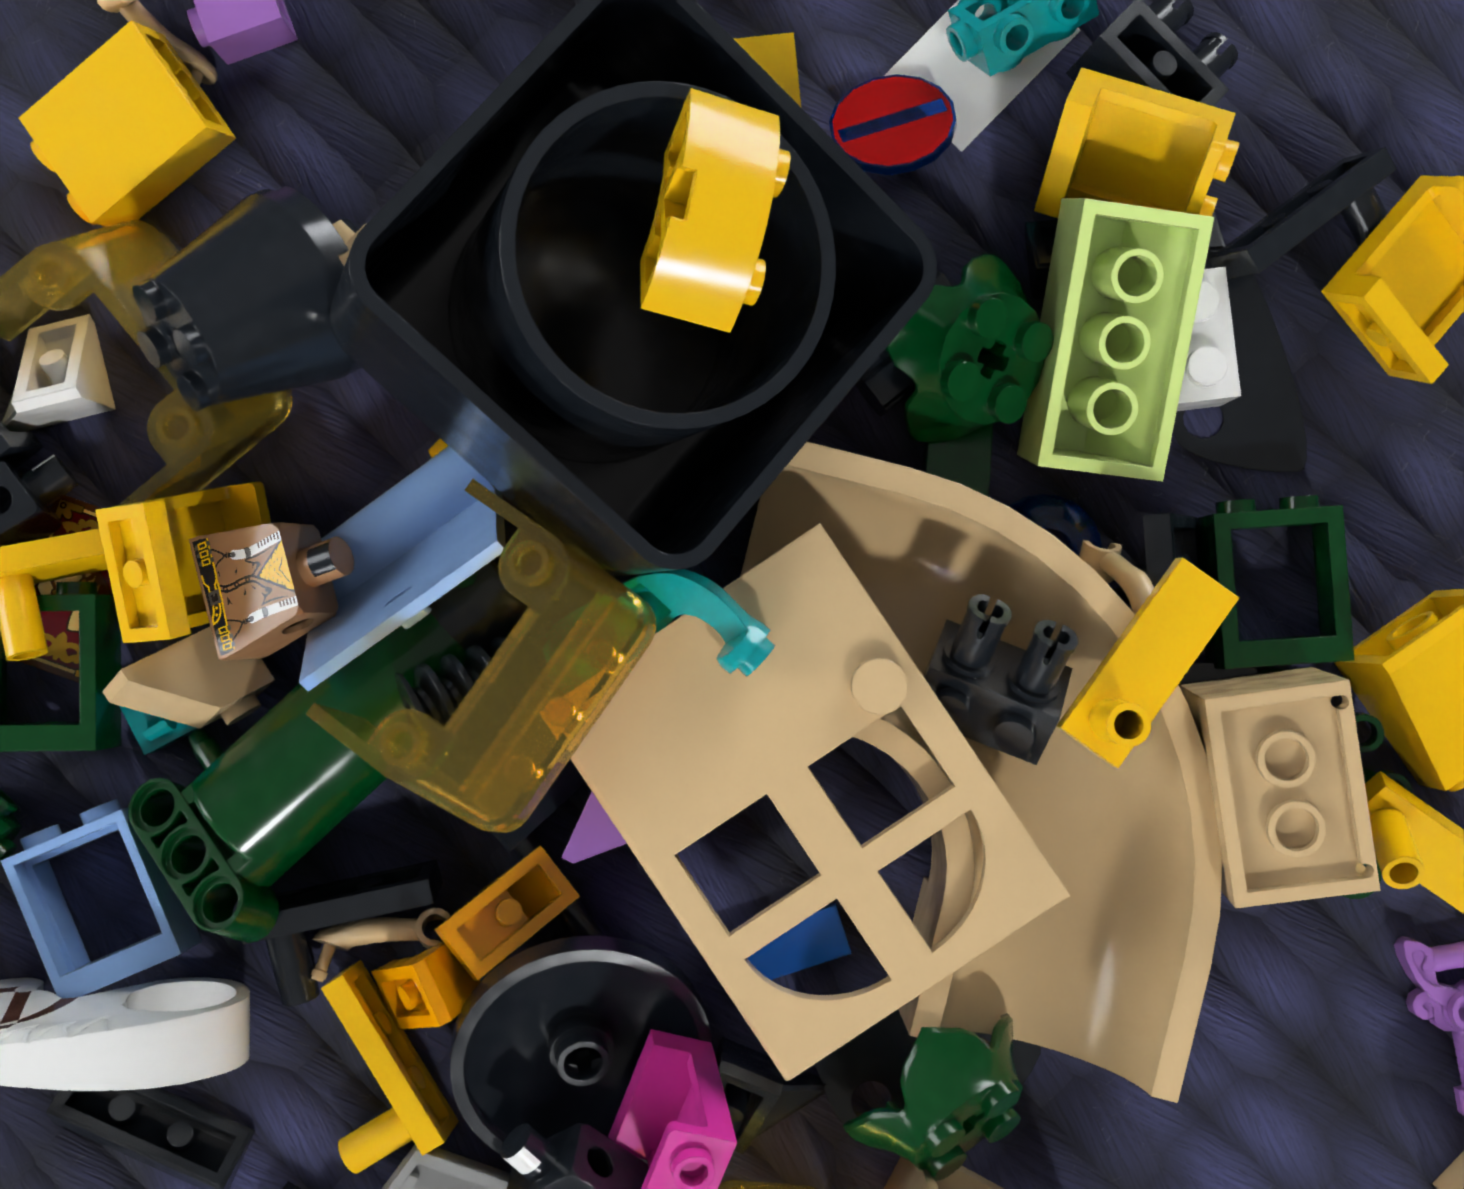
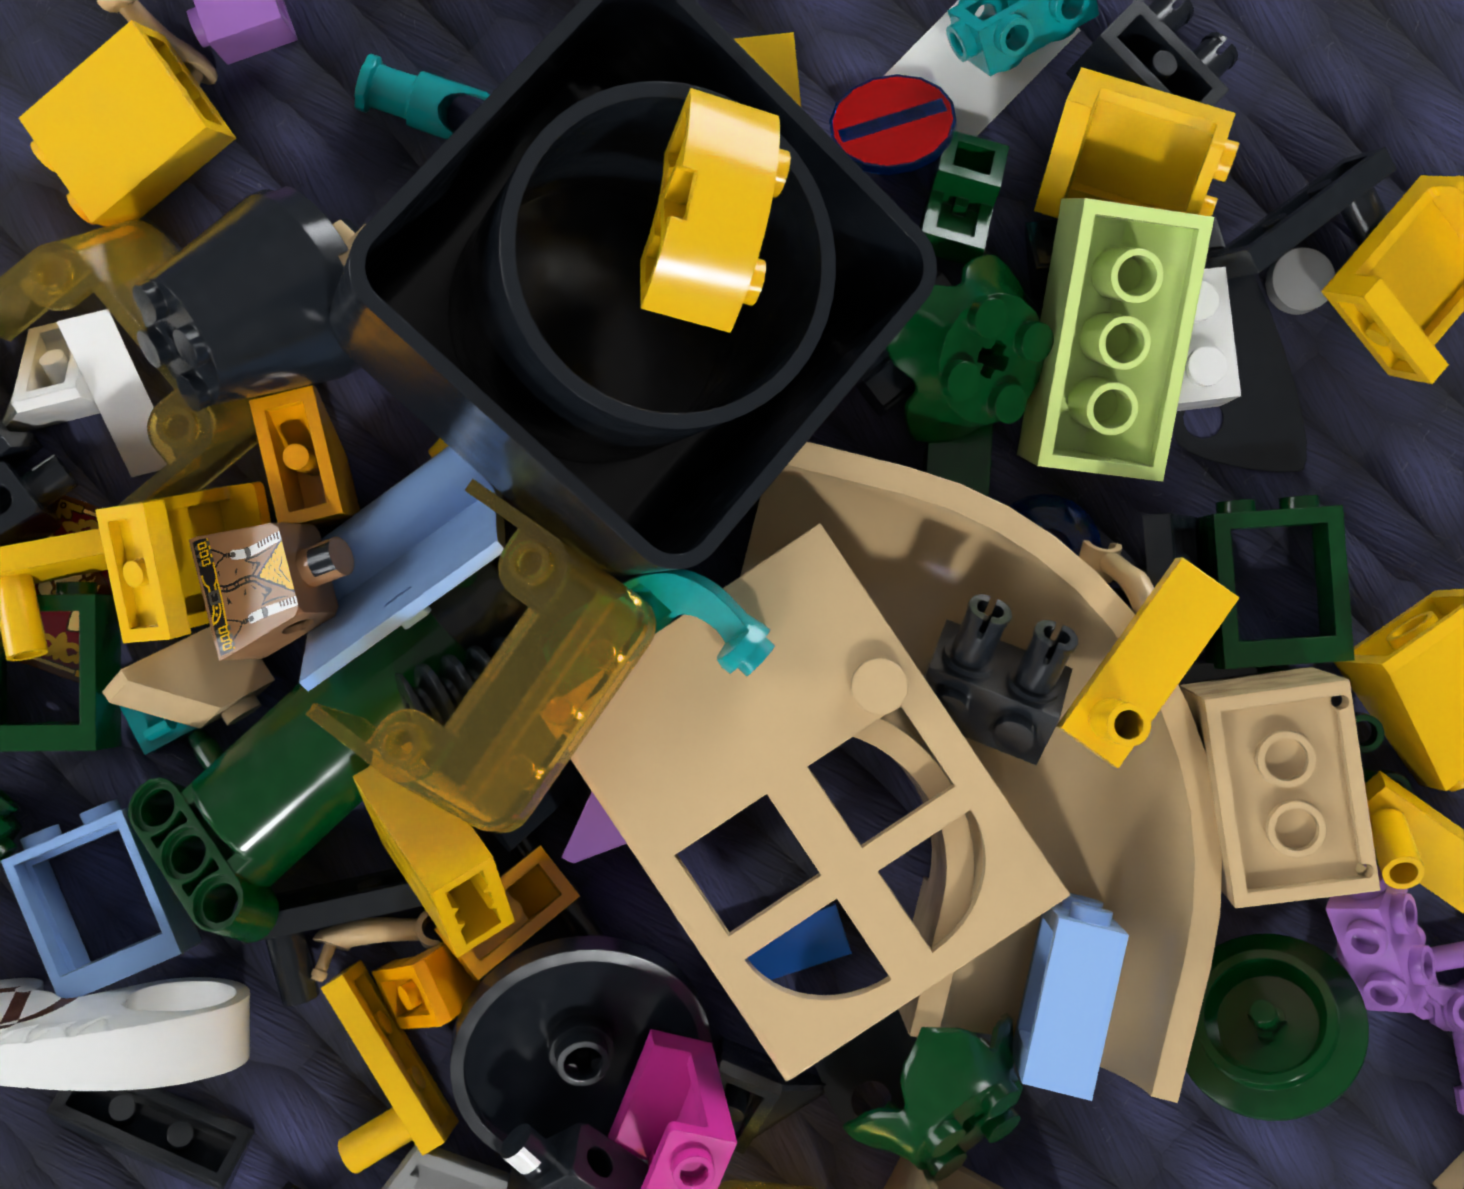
none -> white sticker [56,309,180,477]
none -> light orange slope [249,385,360,529]
none -> yellow brick [352,742,515,958]
none -> teal piece [354,54,490,140]
none -> dark green brick [919,130,1009,265]
none -> light blue window [1013,893,1129,1101]
none -> dark green piece [1186,933,1369,1121]
none -> light grey tile [1265,248,1335,315]
none -> medium lavender brick [1325,864,1435,1013]

